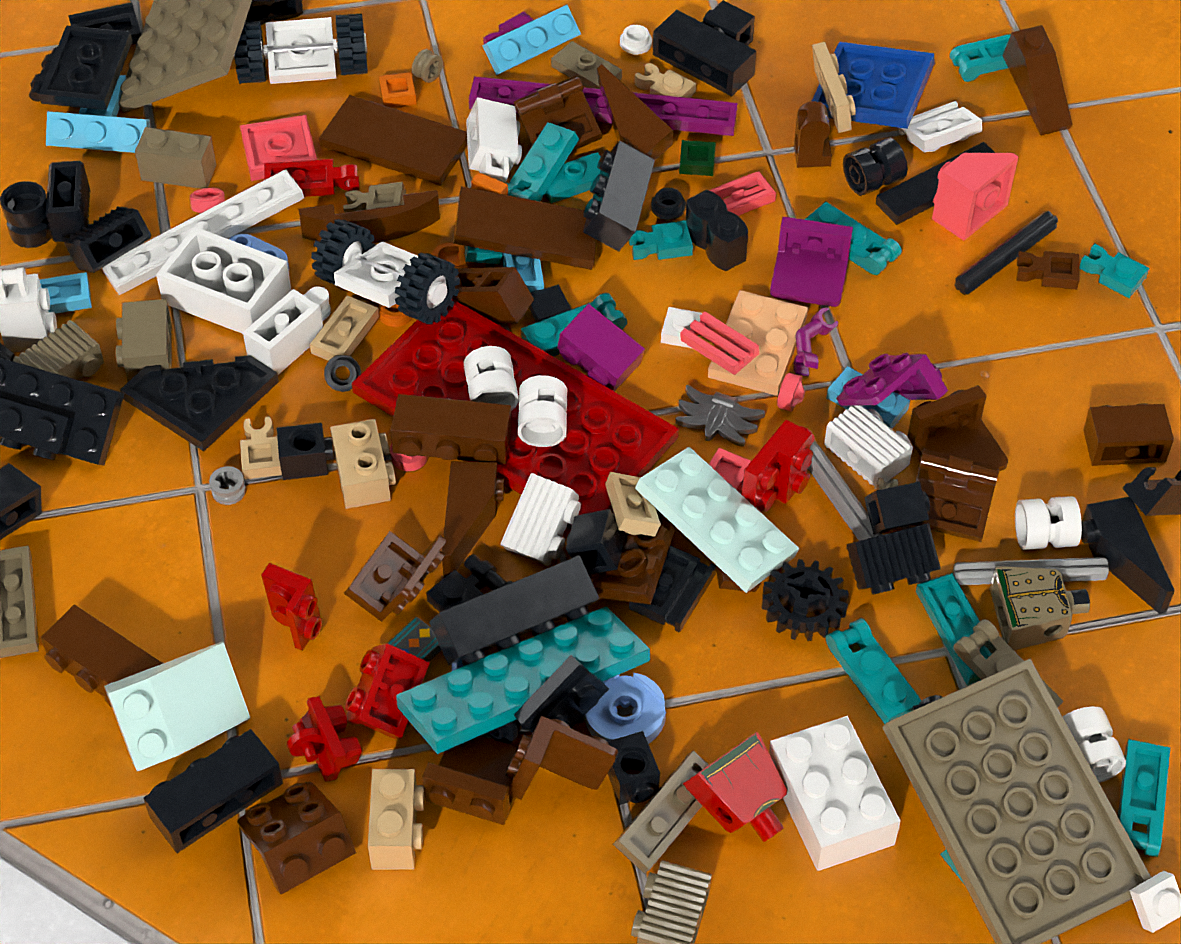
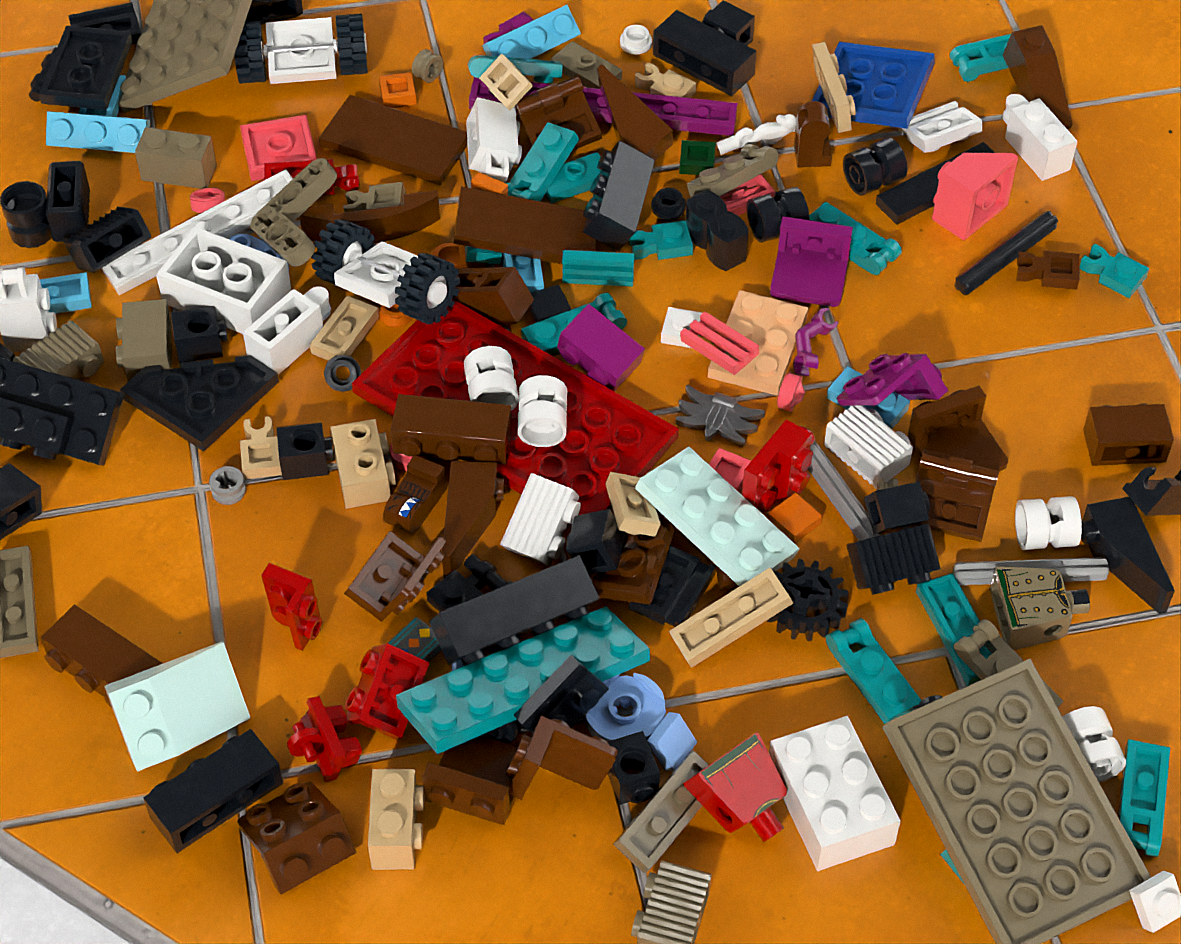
none -> black brick [171,306,228,363]
none -> dark tan beam [250,158,337,267]
none -> reddish brown leg [383,455,446,533]
none -> teal plate [468,55,563,83]
none -> tan slope [479,53,533,111]
none -> teal tile [562,250,634,287]
none -> light blue tile [647,712,697,772]
none -> tan plate [669,567,793,668]
none -> dark tan plate [687,144,778,197]
none -> white animal [716,114,797,155]
none -> black wheel [746,187,810,243]
none -> orange tile [767,492,823,544]
none -> white brick [1003,94,1077,181]

